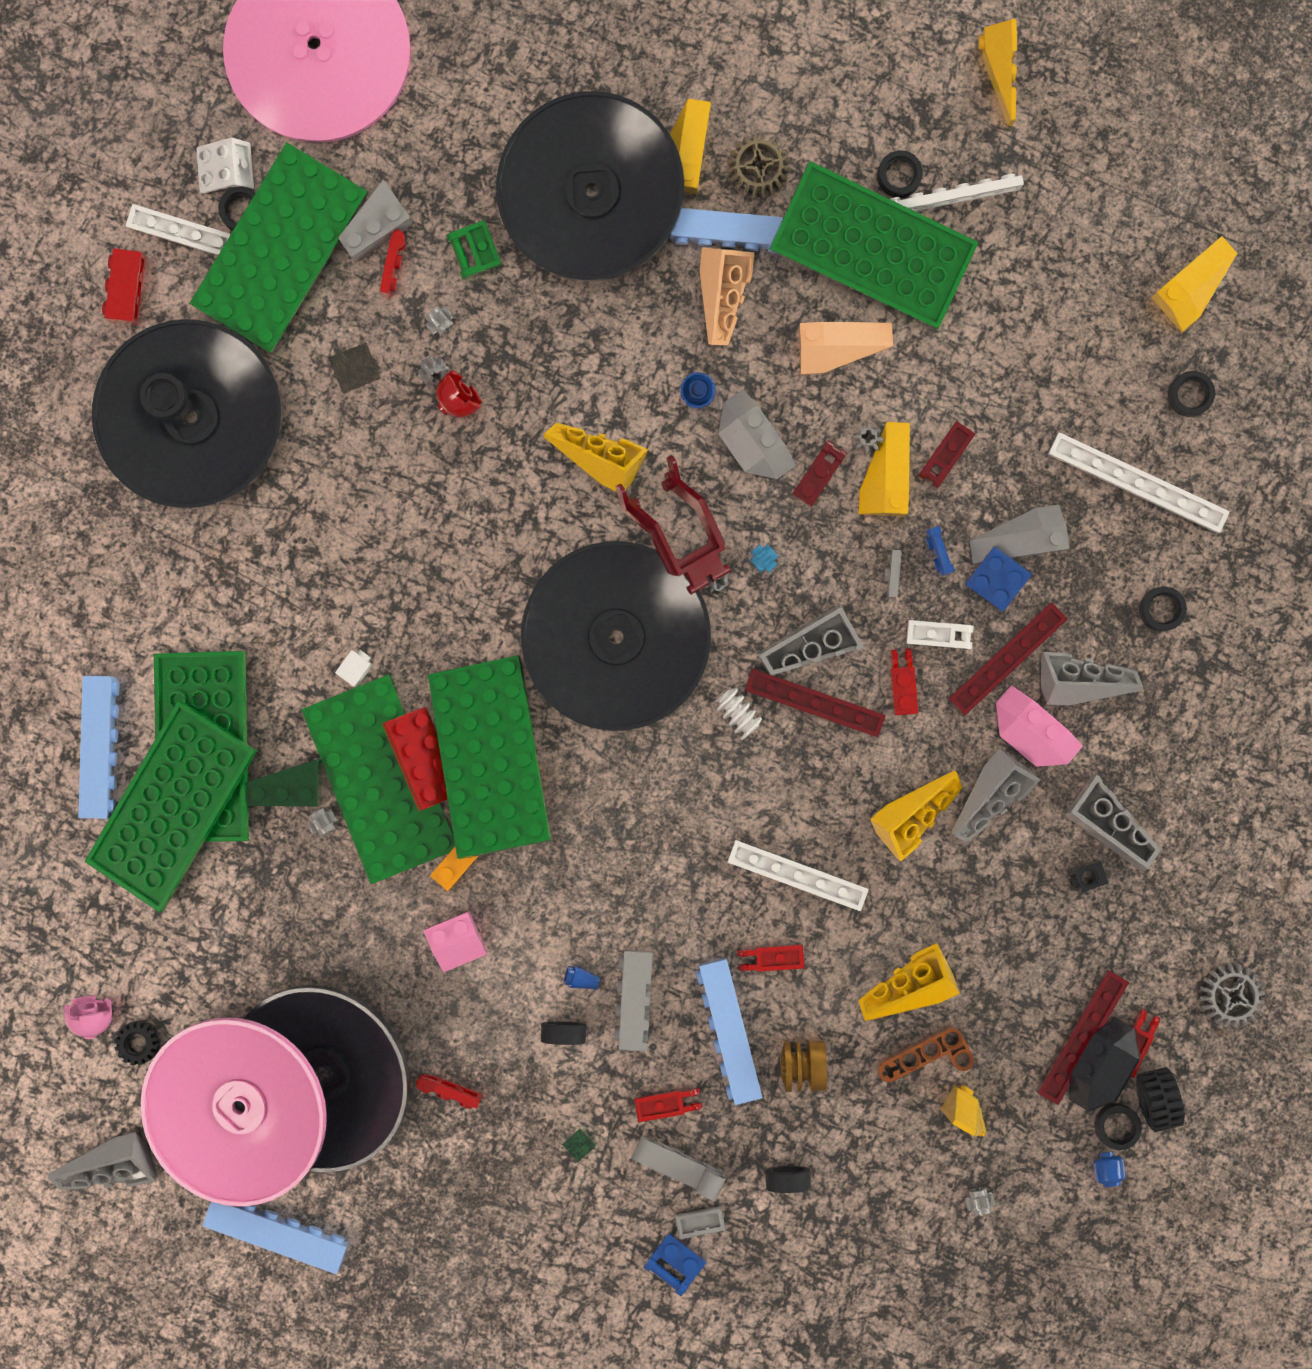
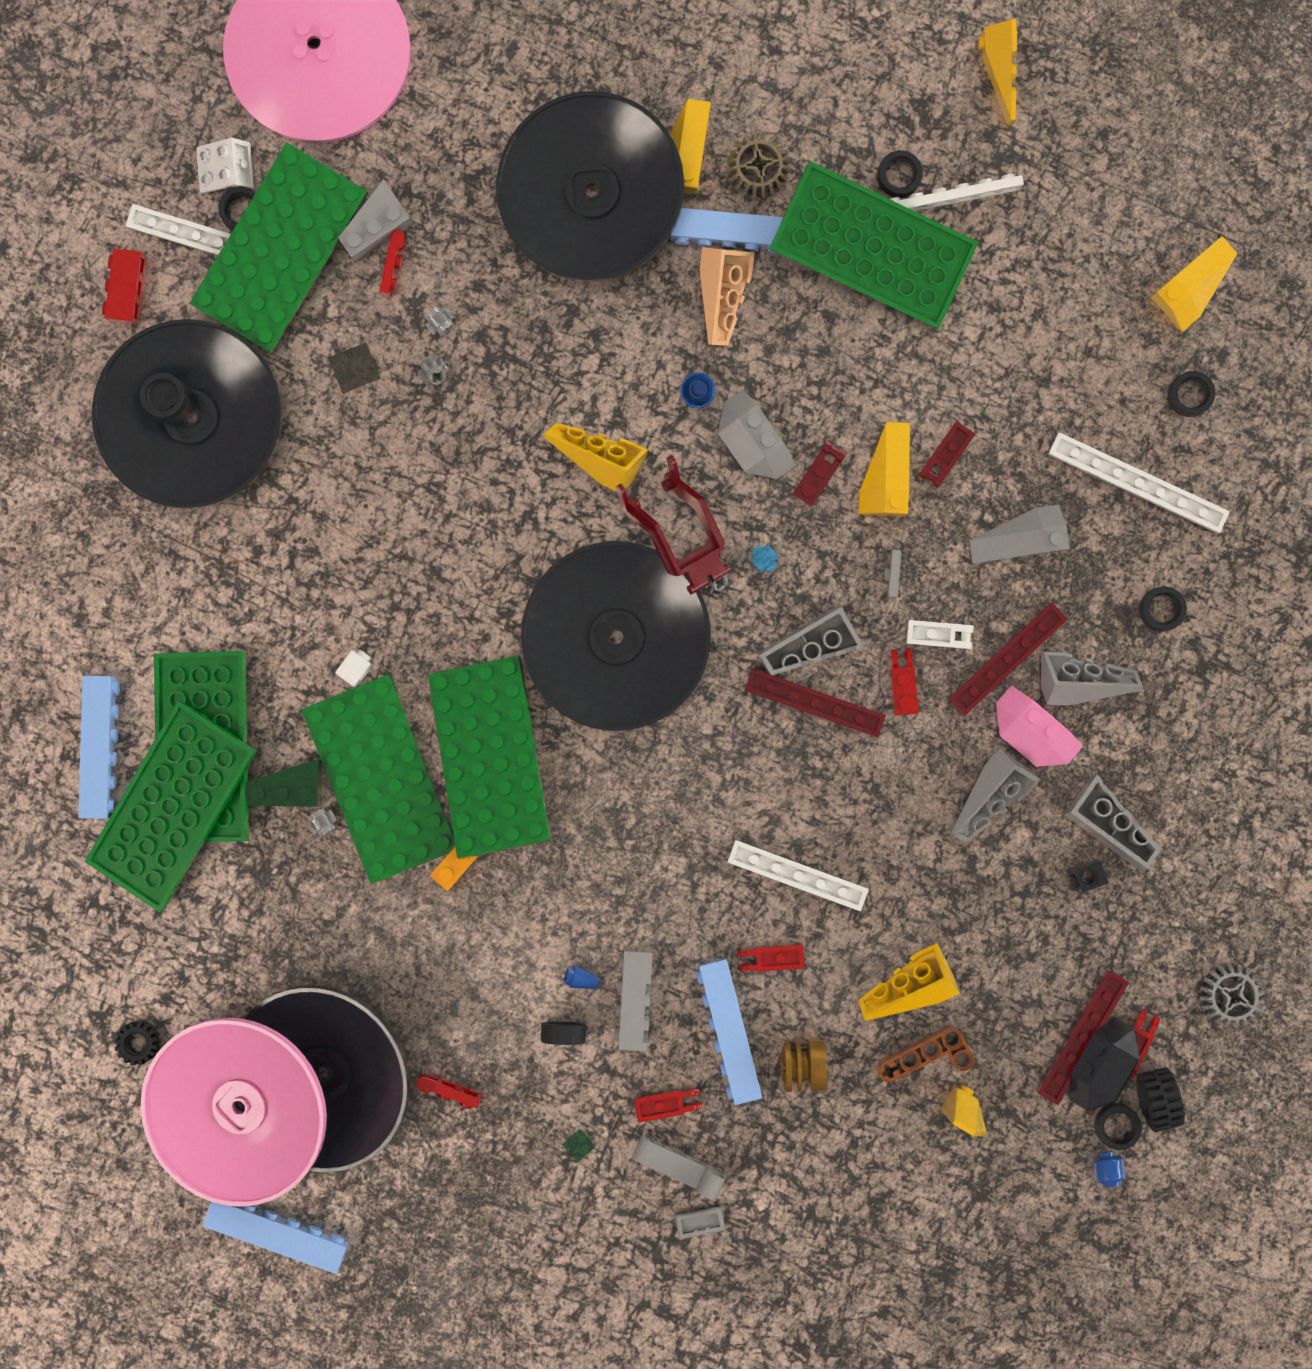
light grey wedge [48,1132,156,1190] -> none
bright pink cylinder [64,995,112,1039] -> none
red plate [382,707,448,811] -> none
bright pink slope [423,910,487,972] -> none
red cylinder [436,370,482,418] -> none
green plate [446,220,502,280] -> none
blue plate [643,1232,706,1297] -> none
white piece [712,687,762,740] -> none
black tyre [765,1166,811,1193] -> none
light nougat wedge [798,322,893,375] -> none
light grey gear [854,423,884,454] -> none
yellow wedge [870,771,963,862] -> none
blue plate [925,526,955,577] -> none
blue plate [965,546,1032,612] -> none
light grey gear [965,1187,996,1216] -> none

